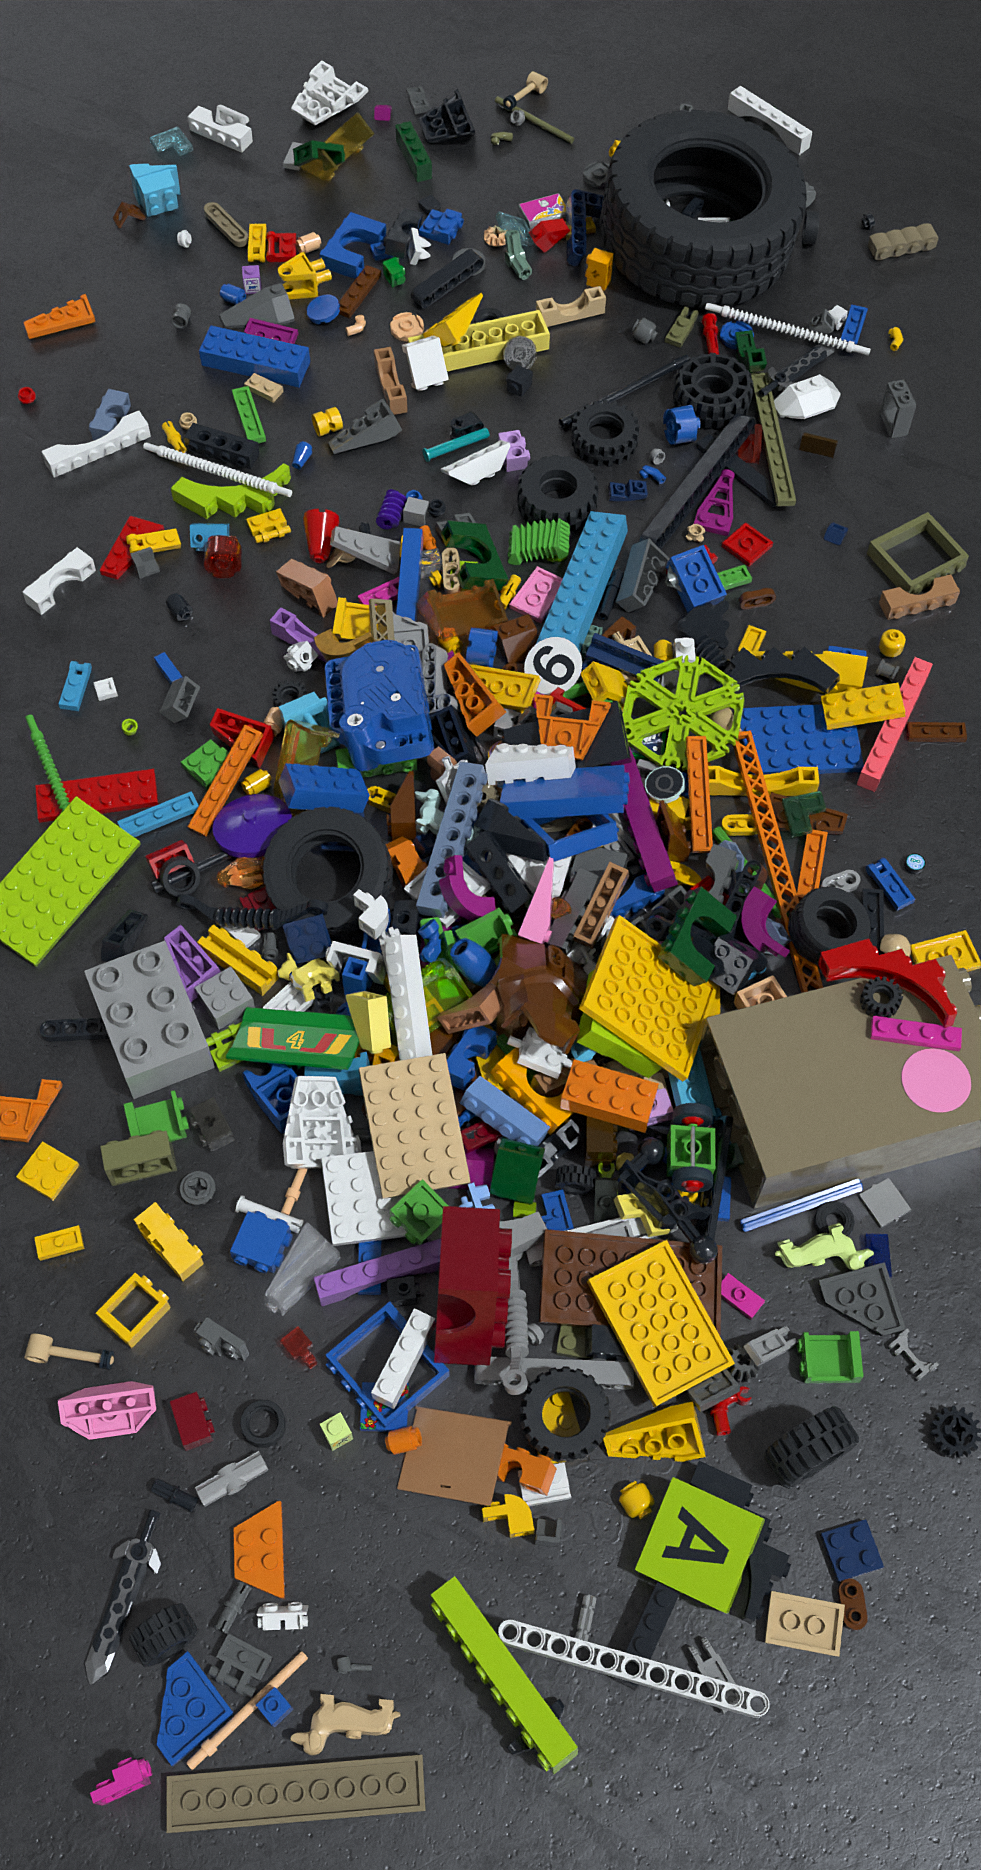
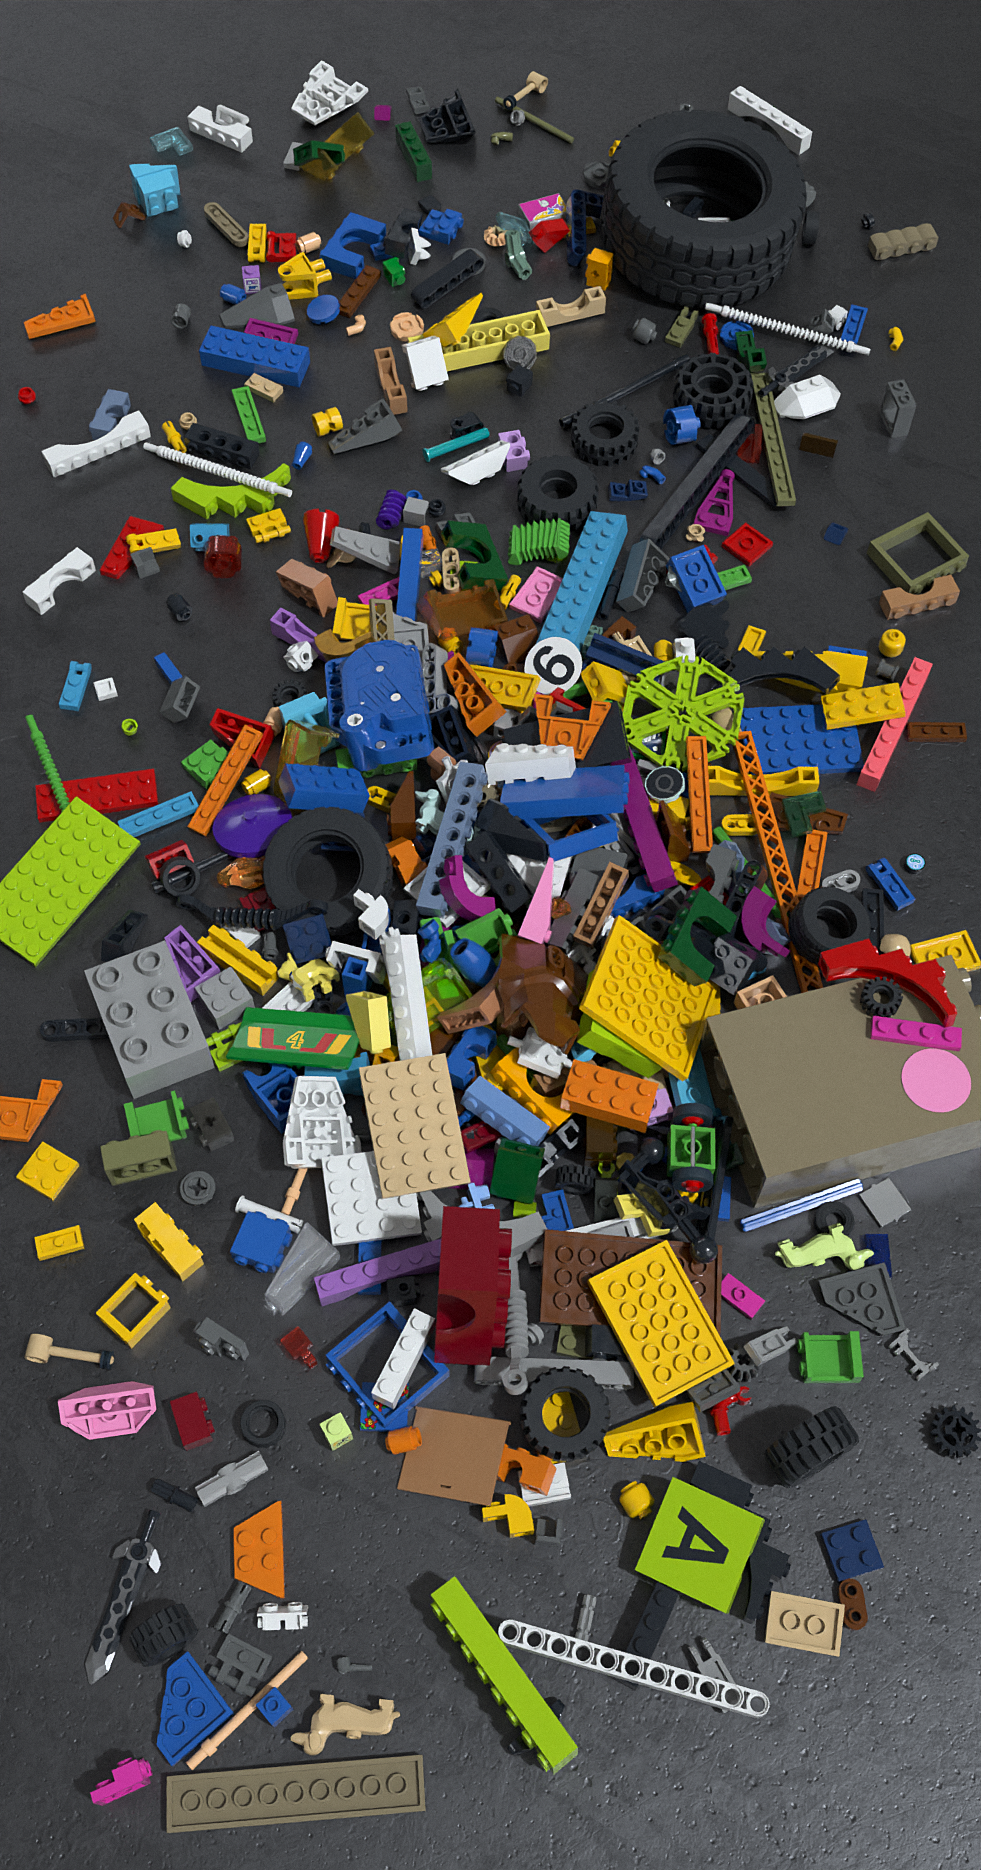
bright green plate [389,1179,448,1245] -> none
reddish brown plate [738,588,776,610] -> none

